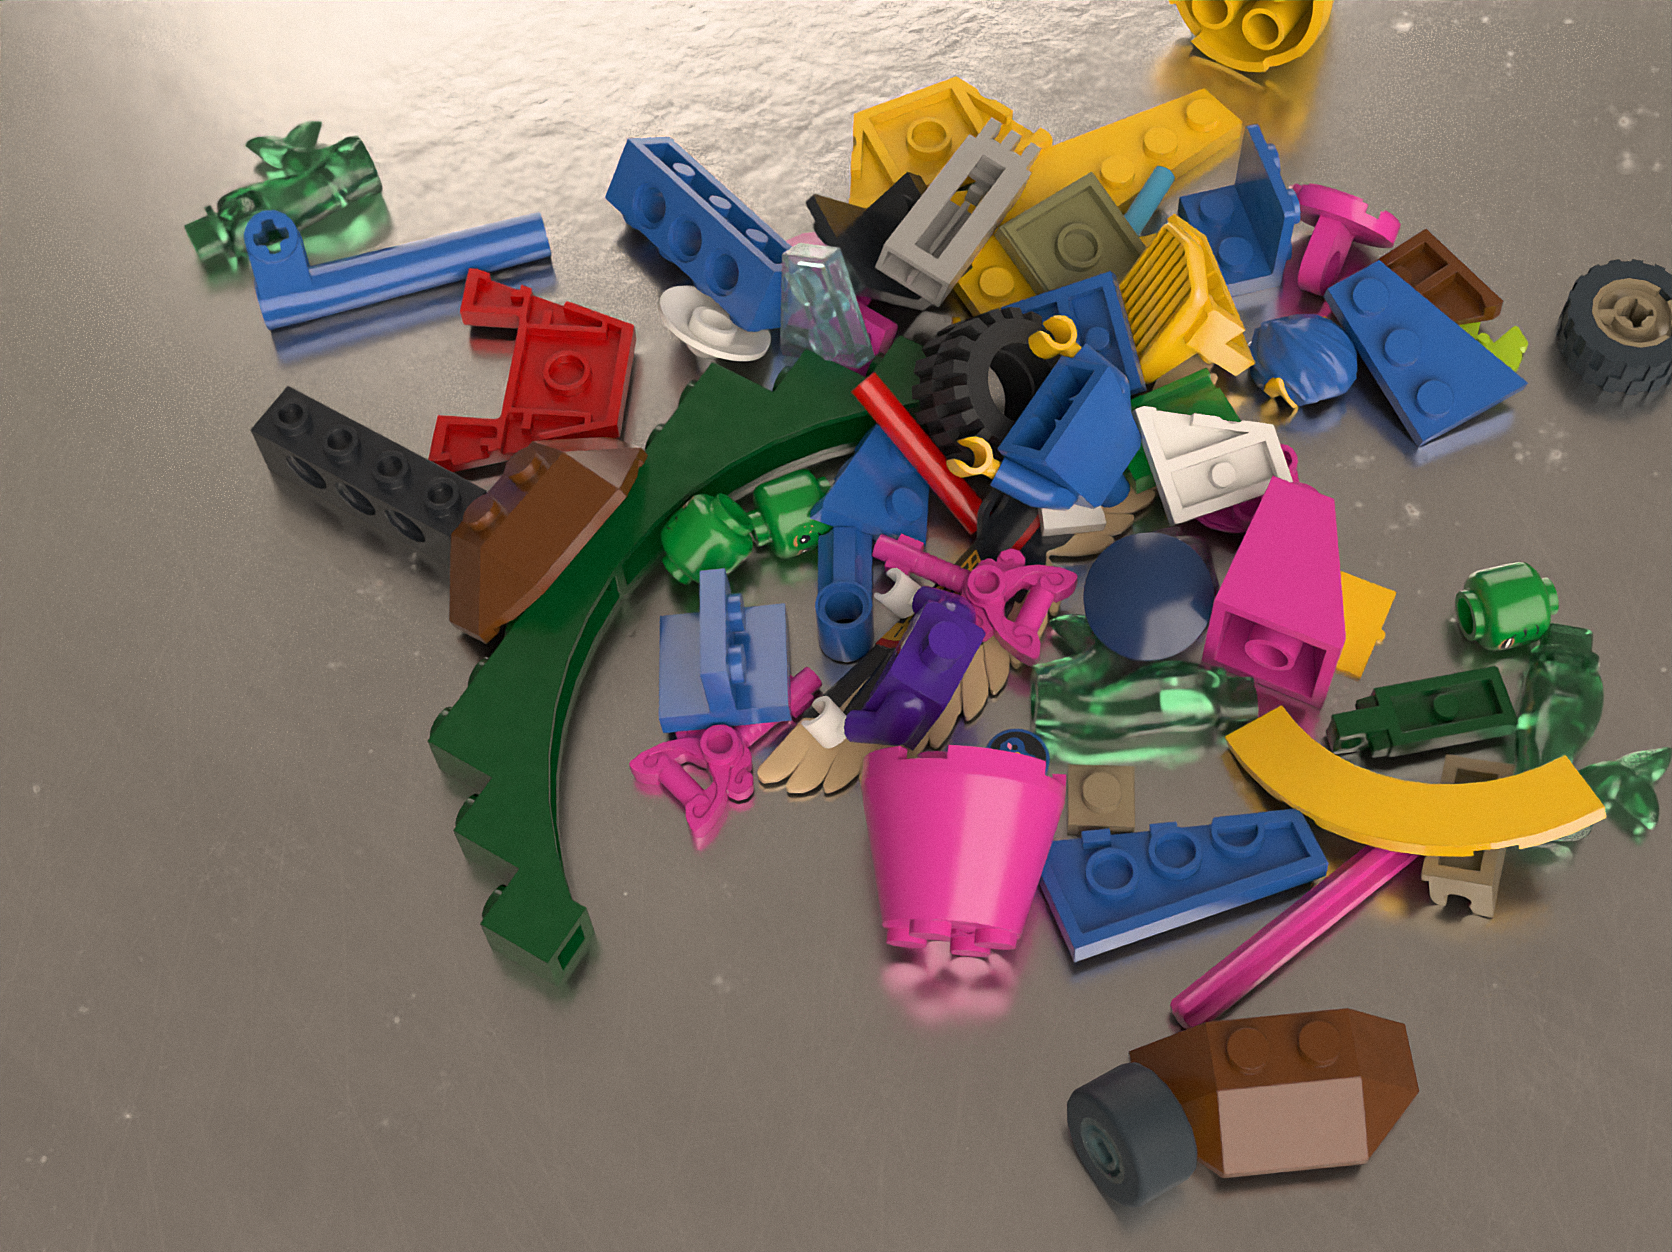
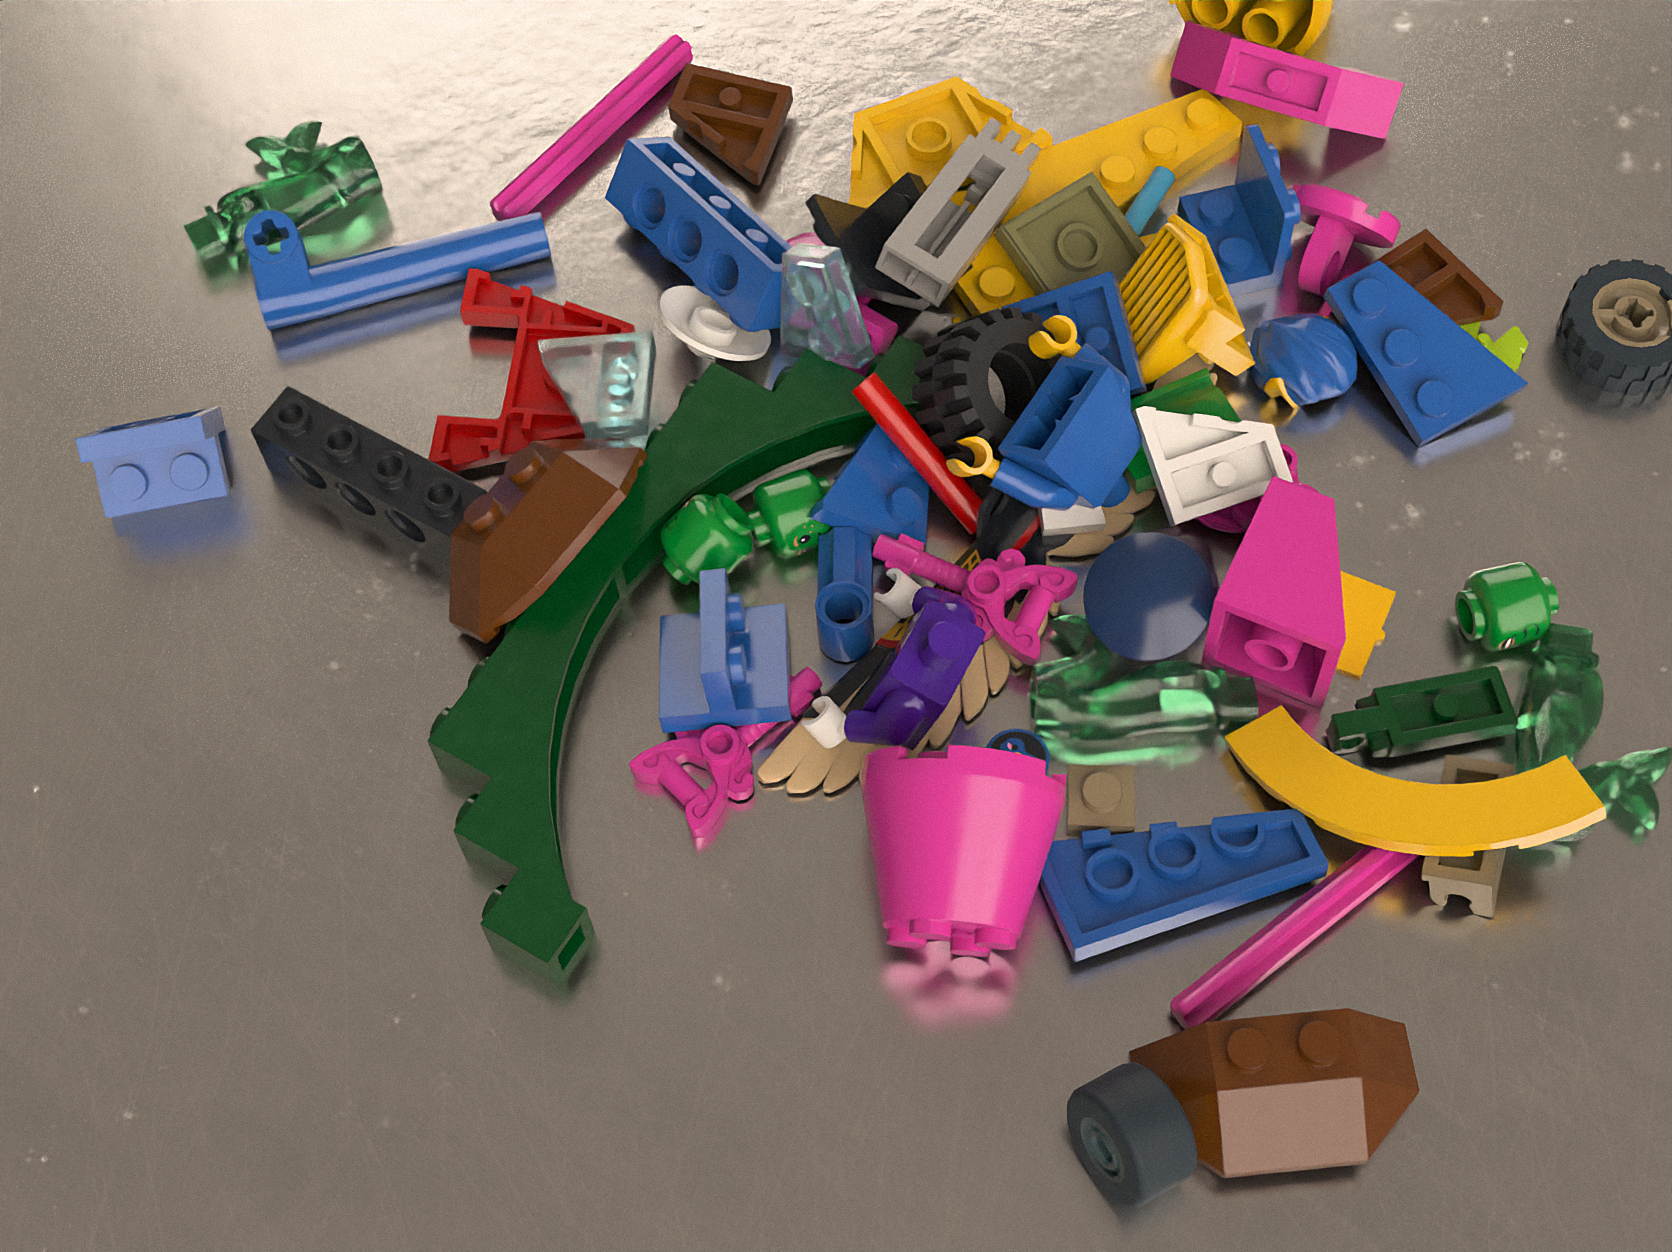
none -> bracket [75,406,231,518]
none -> dark pink axle [490,34,693,221]
none -> clear light blue wing [537,331,657,440]
none -> reddish brown wing [668,63,793,185]
none -> dark pink slope [1170,21,1404,139]

